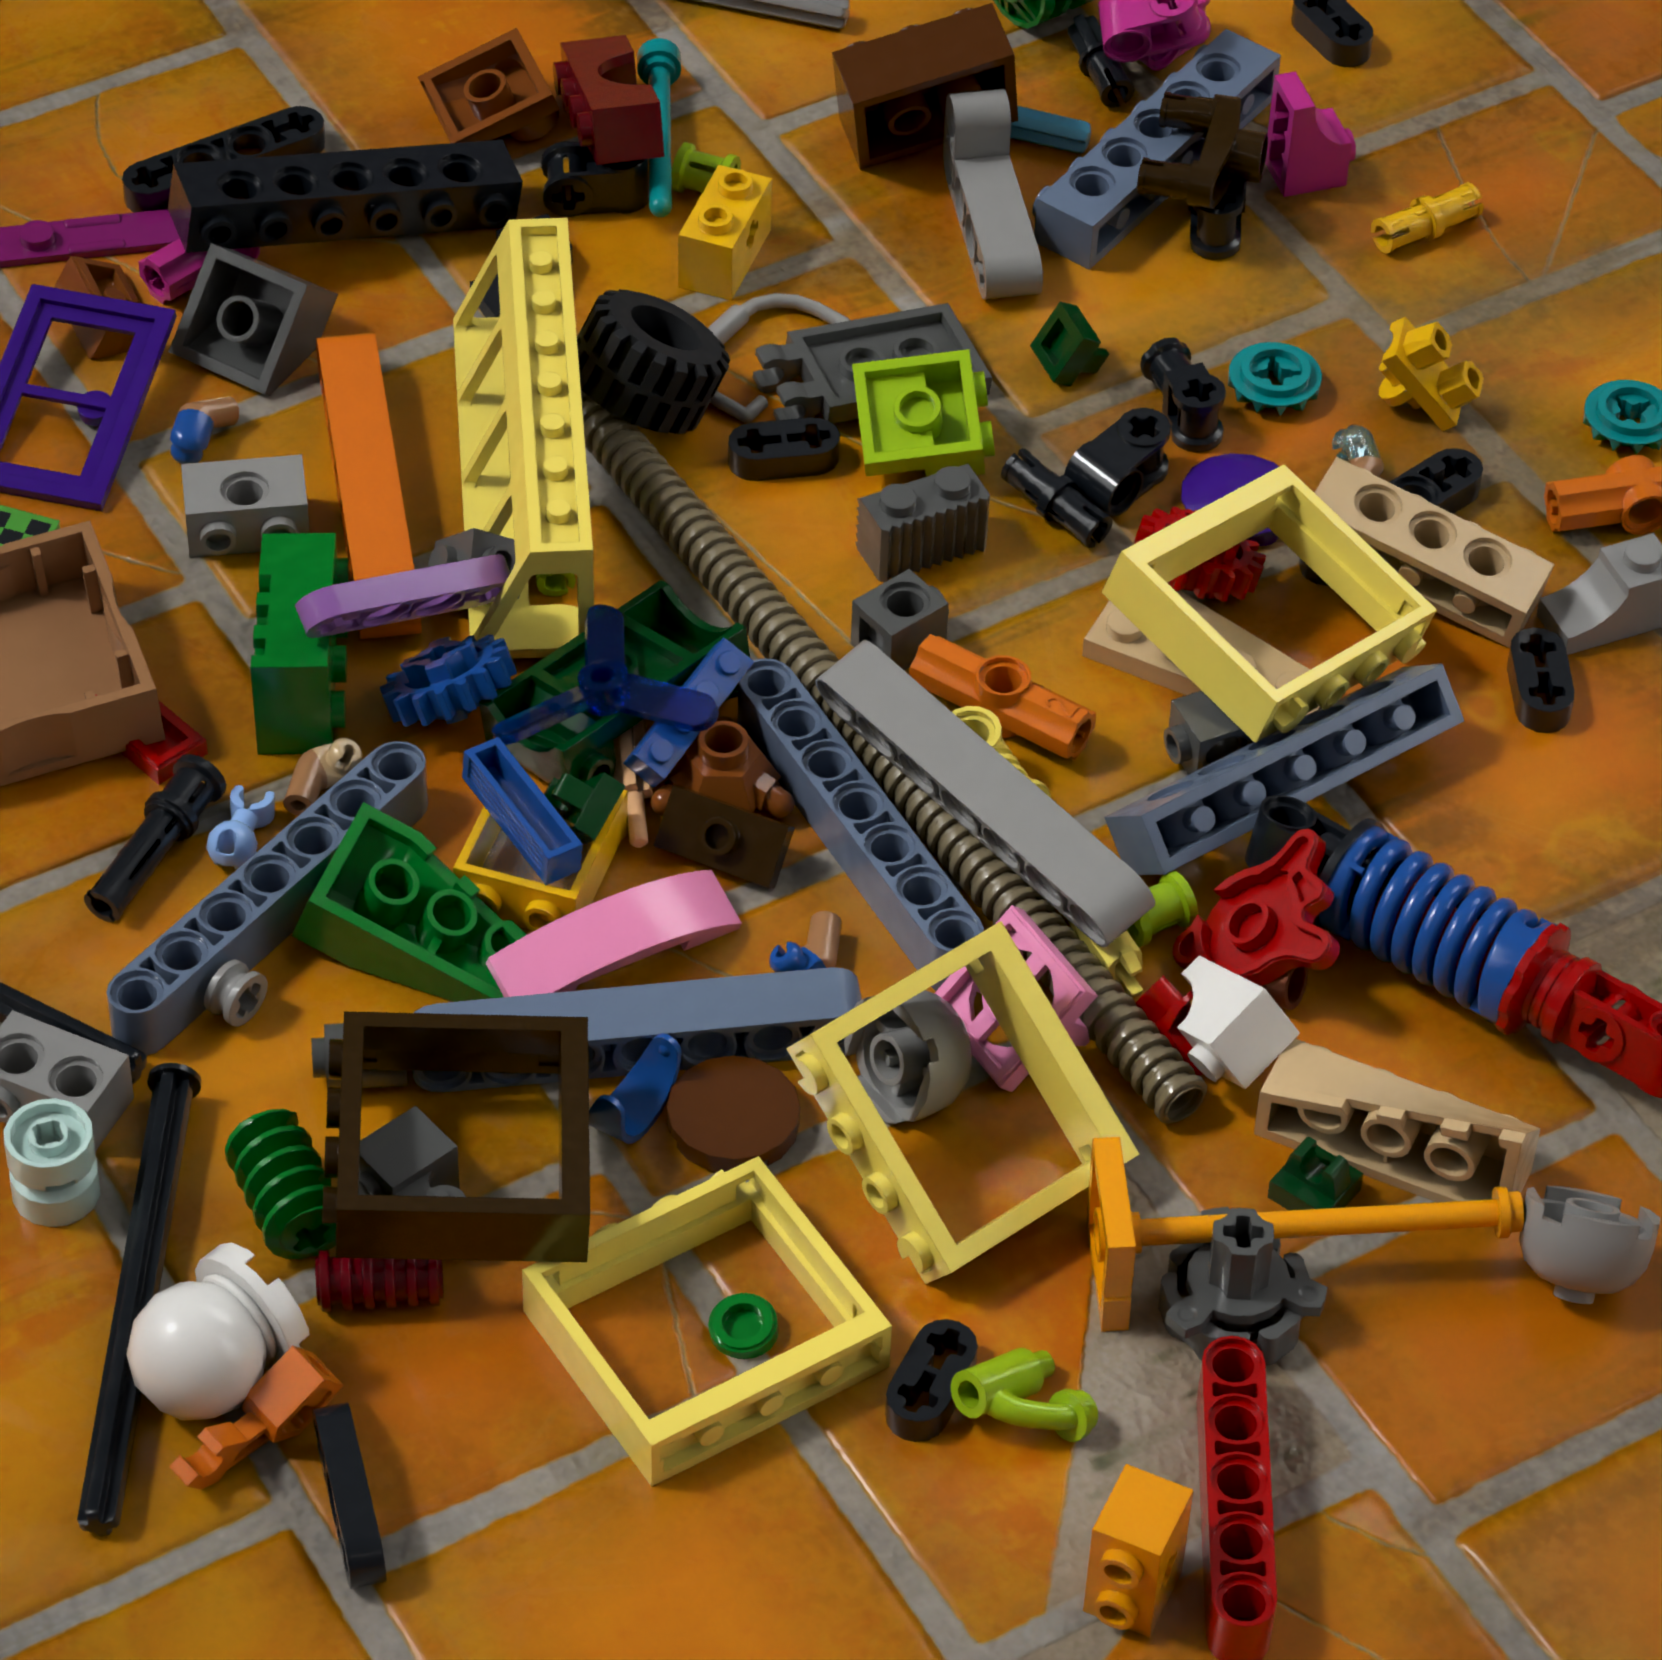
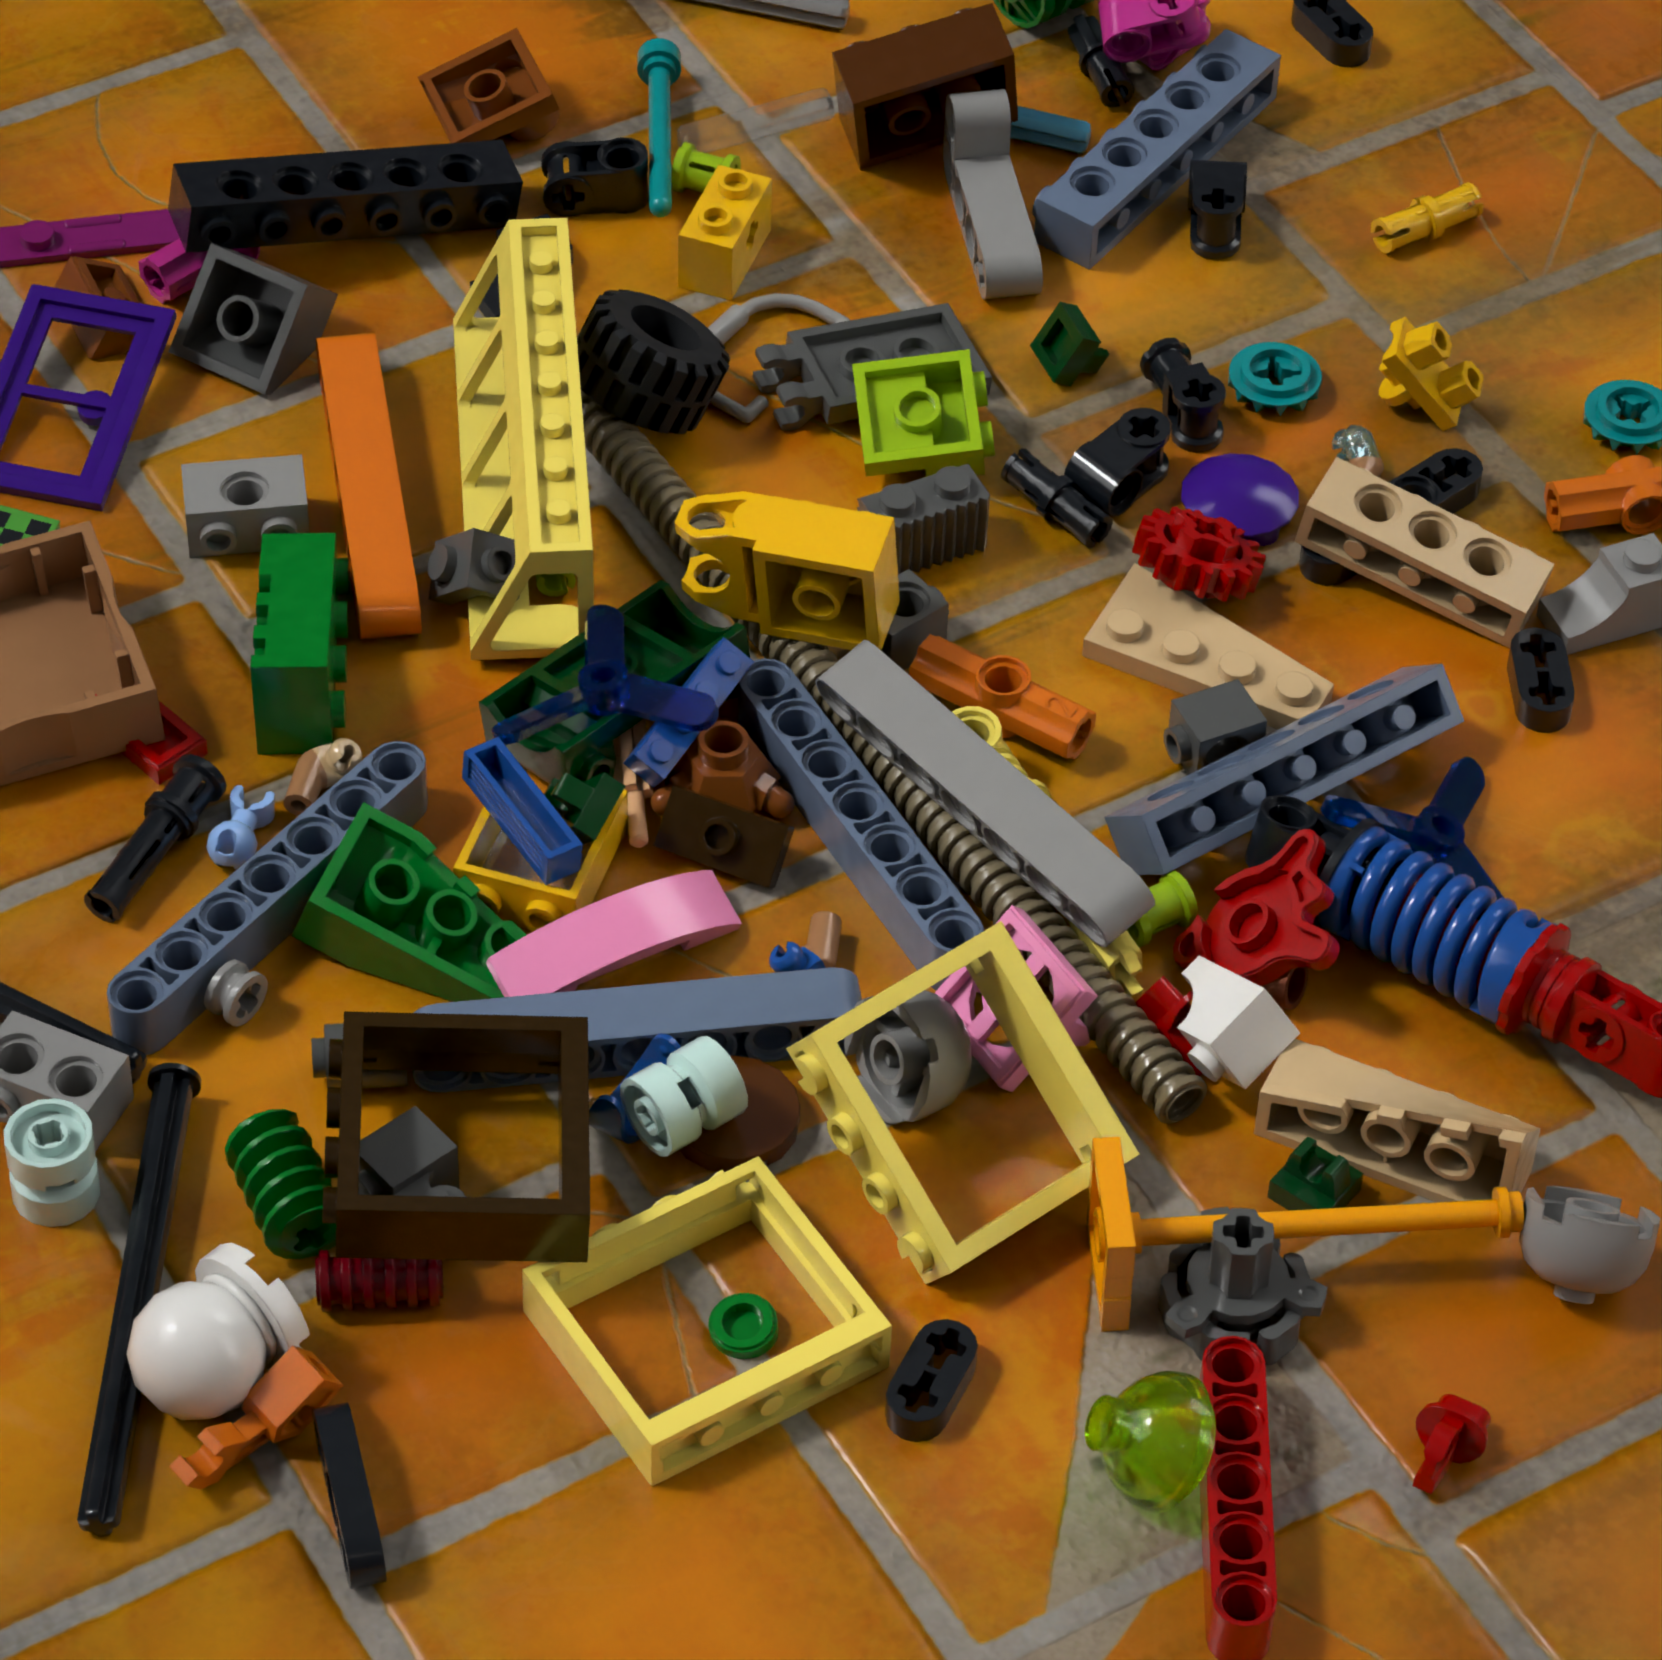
black beam [122,106,325,213] -> none
blue arm [170,397,239,464] -> none
medium lavender beam [295,554,510,638] -> none
blue gear [380,634,517,727] -> none
dark red arch [553,35,665,165] -> none
black beam [728,417,840,481] -> none
lime plant [951,1348,1098,1442] -> none
light orange brick [1083,1464,1193,1638] -> none
light yellow window [1102,464,1437,743] -> none
dark brown connector [1137,91,1268,209] -> none
dark pink arch [1265,71,1356,197] -> none
none -> light aqua wheel [620,1036,748,1157]
none -> yellow brick [674,491,900,650]
none -> clear axle [677,88,835,153]
none -> clear neon green piece [1085,1371,1216,1513]
none -> clear blue piece [1320,757,1504,900]
none -> red piece [1412,1394,1491,1494]

